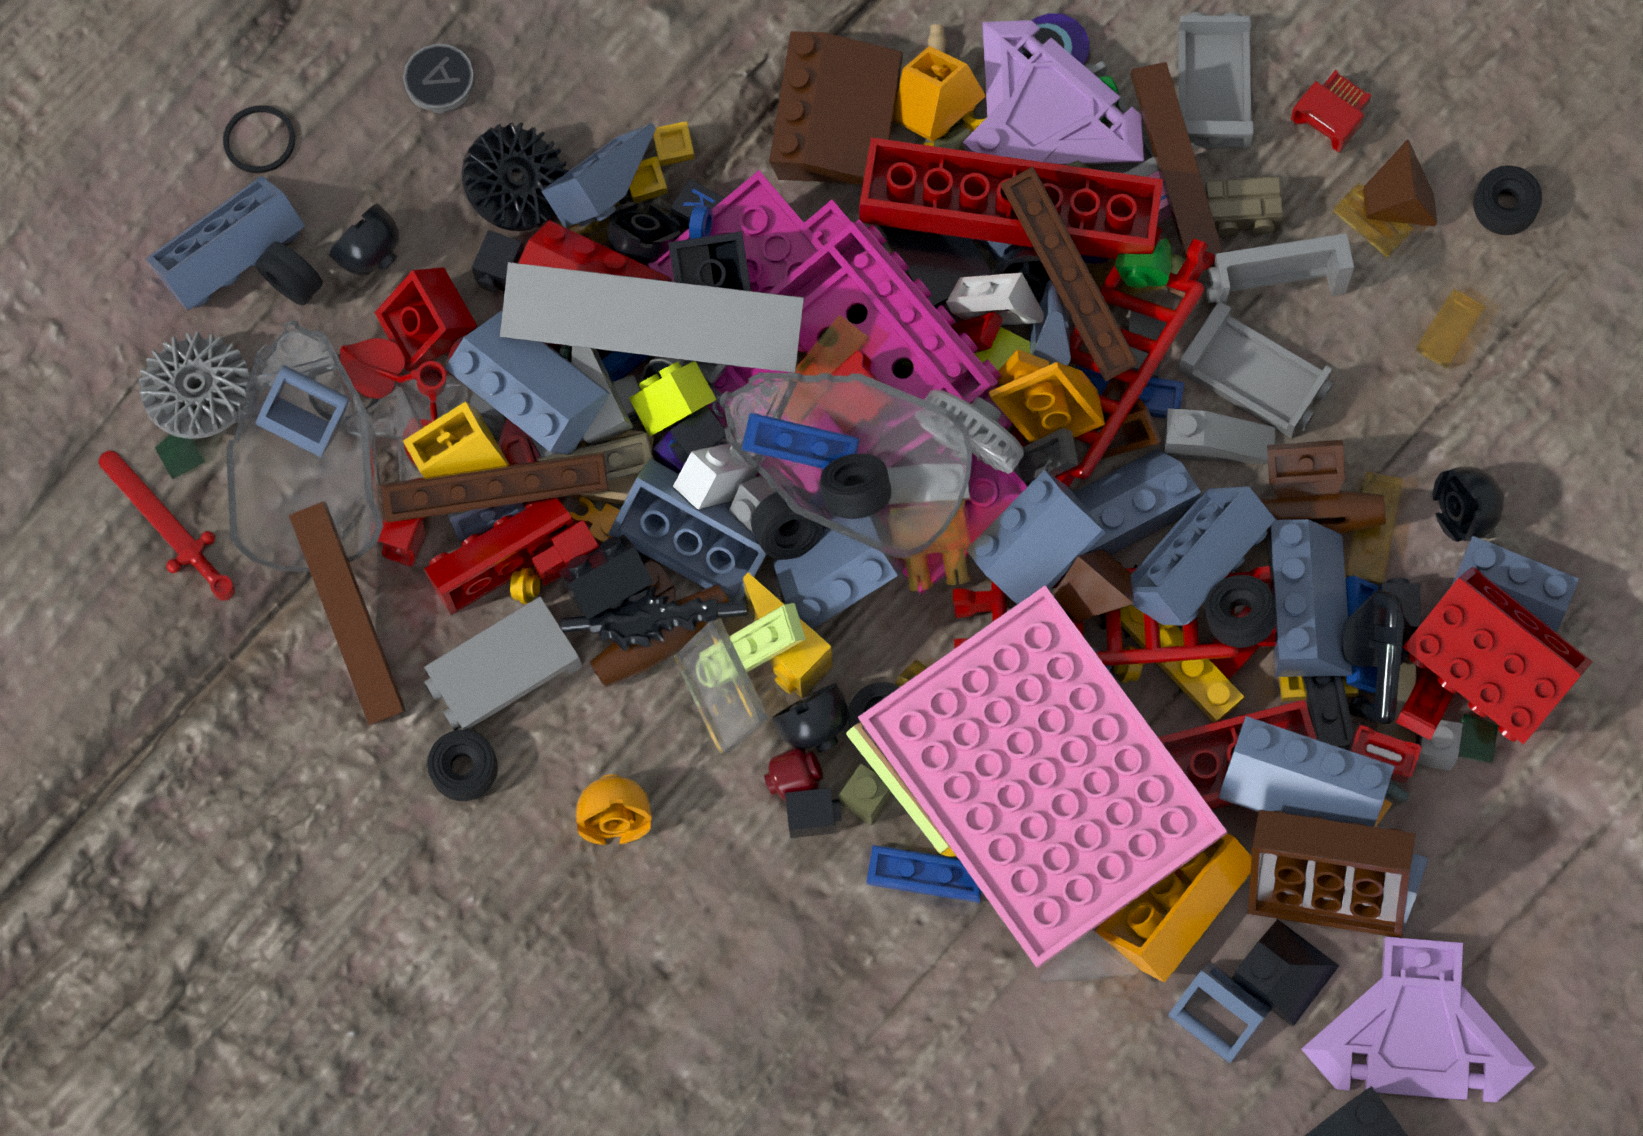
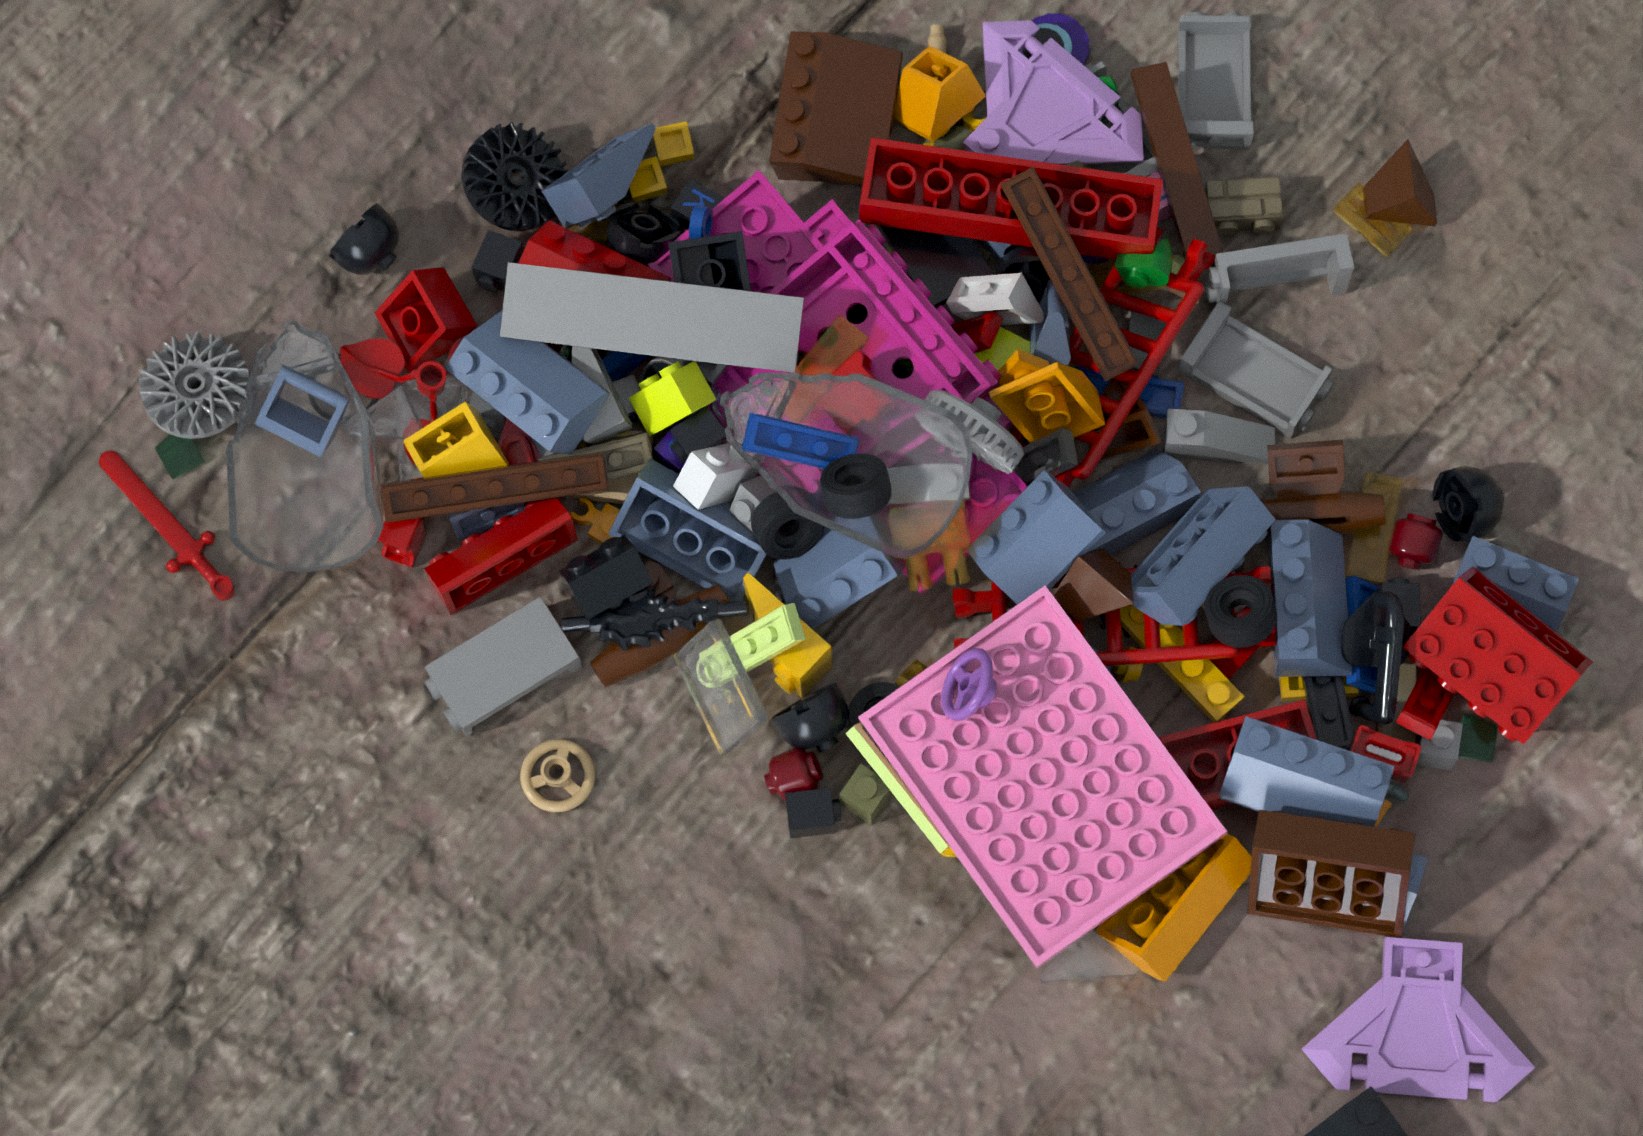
sand blue slope [145,176,305,310] -> none
black piece [223,105,295,173] -> none
black tyre [255,241,323,306] -> none
reddish brown tile [288,501,406,725] -> none
black tile [403,44,475,113] -> none
black tyre [427,730,498,801] -> none
yellow plate [510,568,540,605] -> none
red piece [531,519,599,586] -> none
light orange cylinder [576,774,652,845] -> none
blue tile [866,845,981,903] -> none
sand blue tile [1168,962,1271,1064] -> none
black slope [1232,919,1340,1027] -> none
red piece [1291,70,1372,153] -> none
clear yellow tile [1415,289,1485,369] -> none
black tyre [1473,165,1542,235] -> none
none -> tan piece [520,739,595,812]
none -> medium lavender piece [941,648,996,721]
none -> dark red head [1389,513,1443,570]

